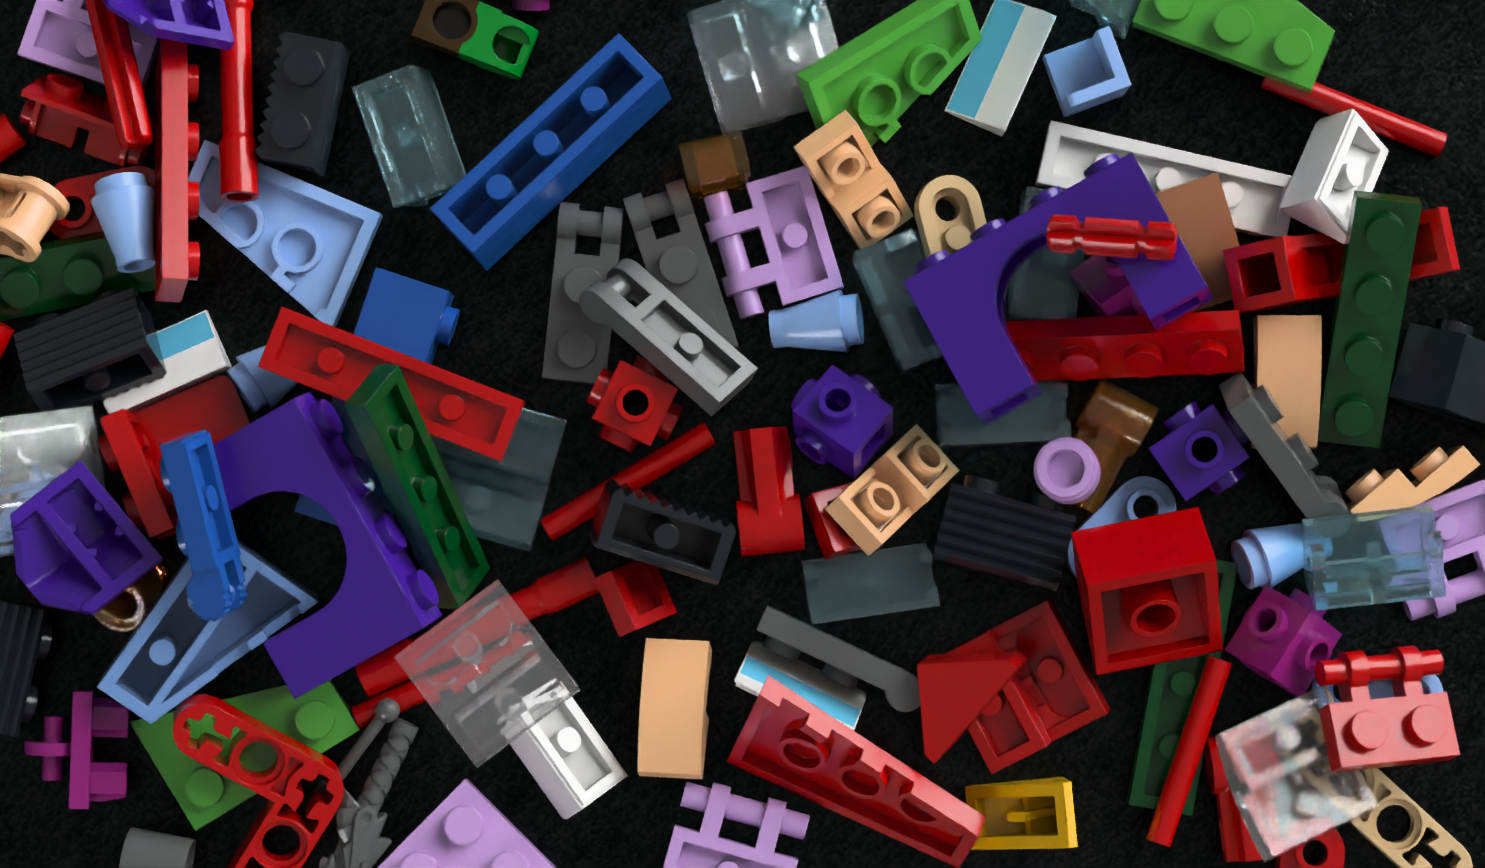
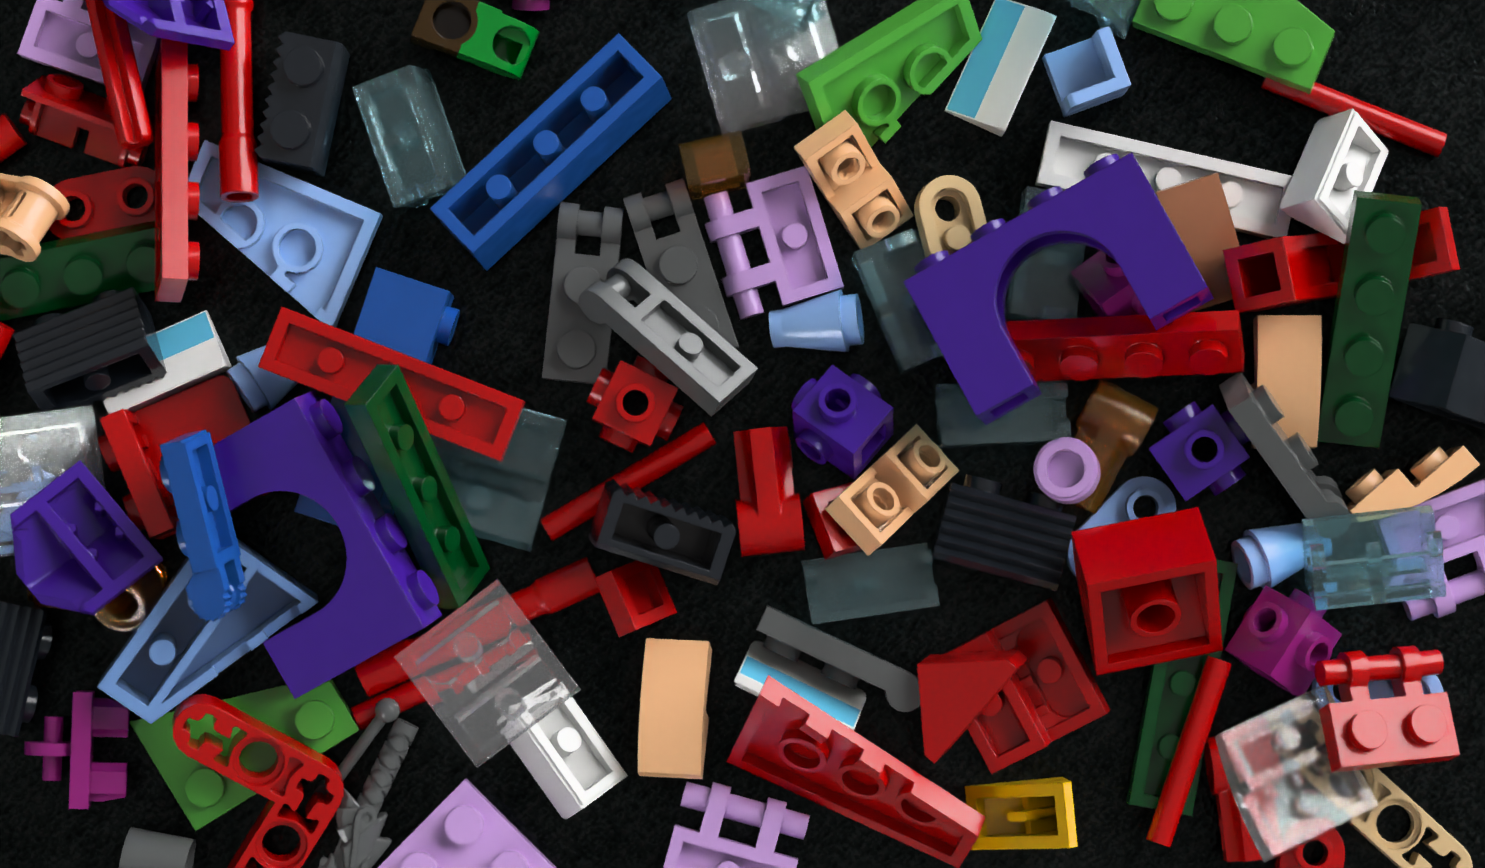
light blue cone [91,172,156,273] -> none
red axle [1046,214,1178,261] -> none

